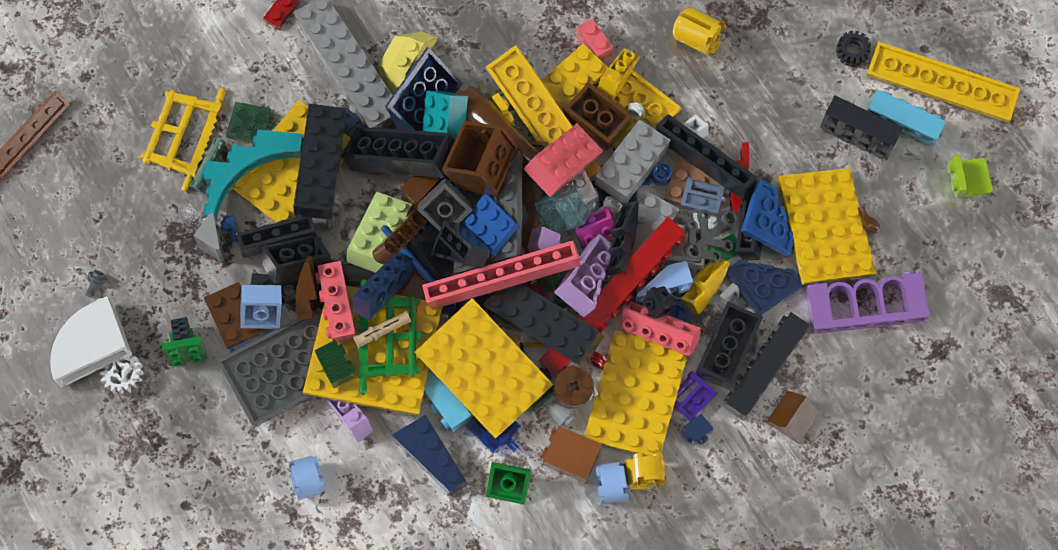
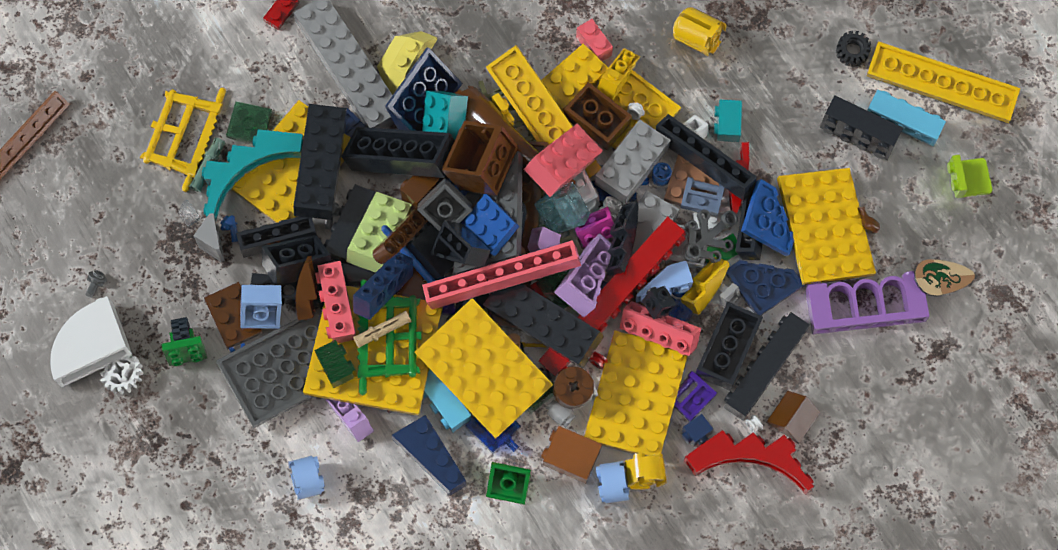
none -> black brick [324,184,376,264]
none -> red arch [684,430,814,495]
none -> teal brick [714,99,742,142]
none -> white bush [745,415,764,434]
none -> shield [914,259,975,296]

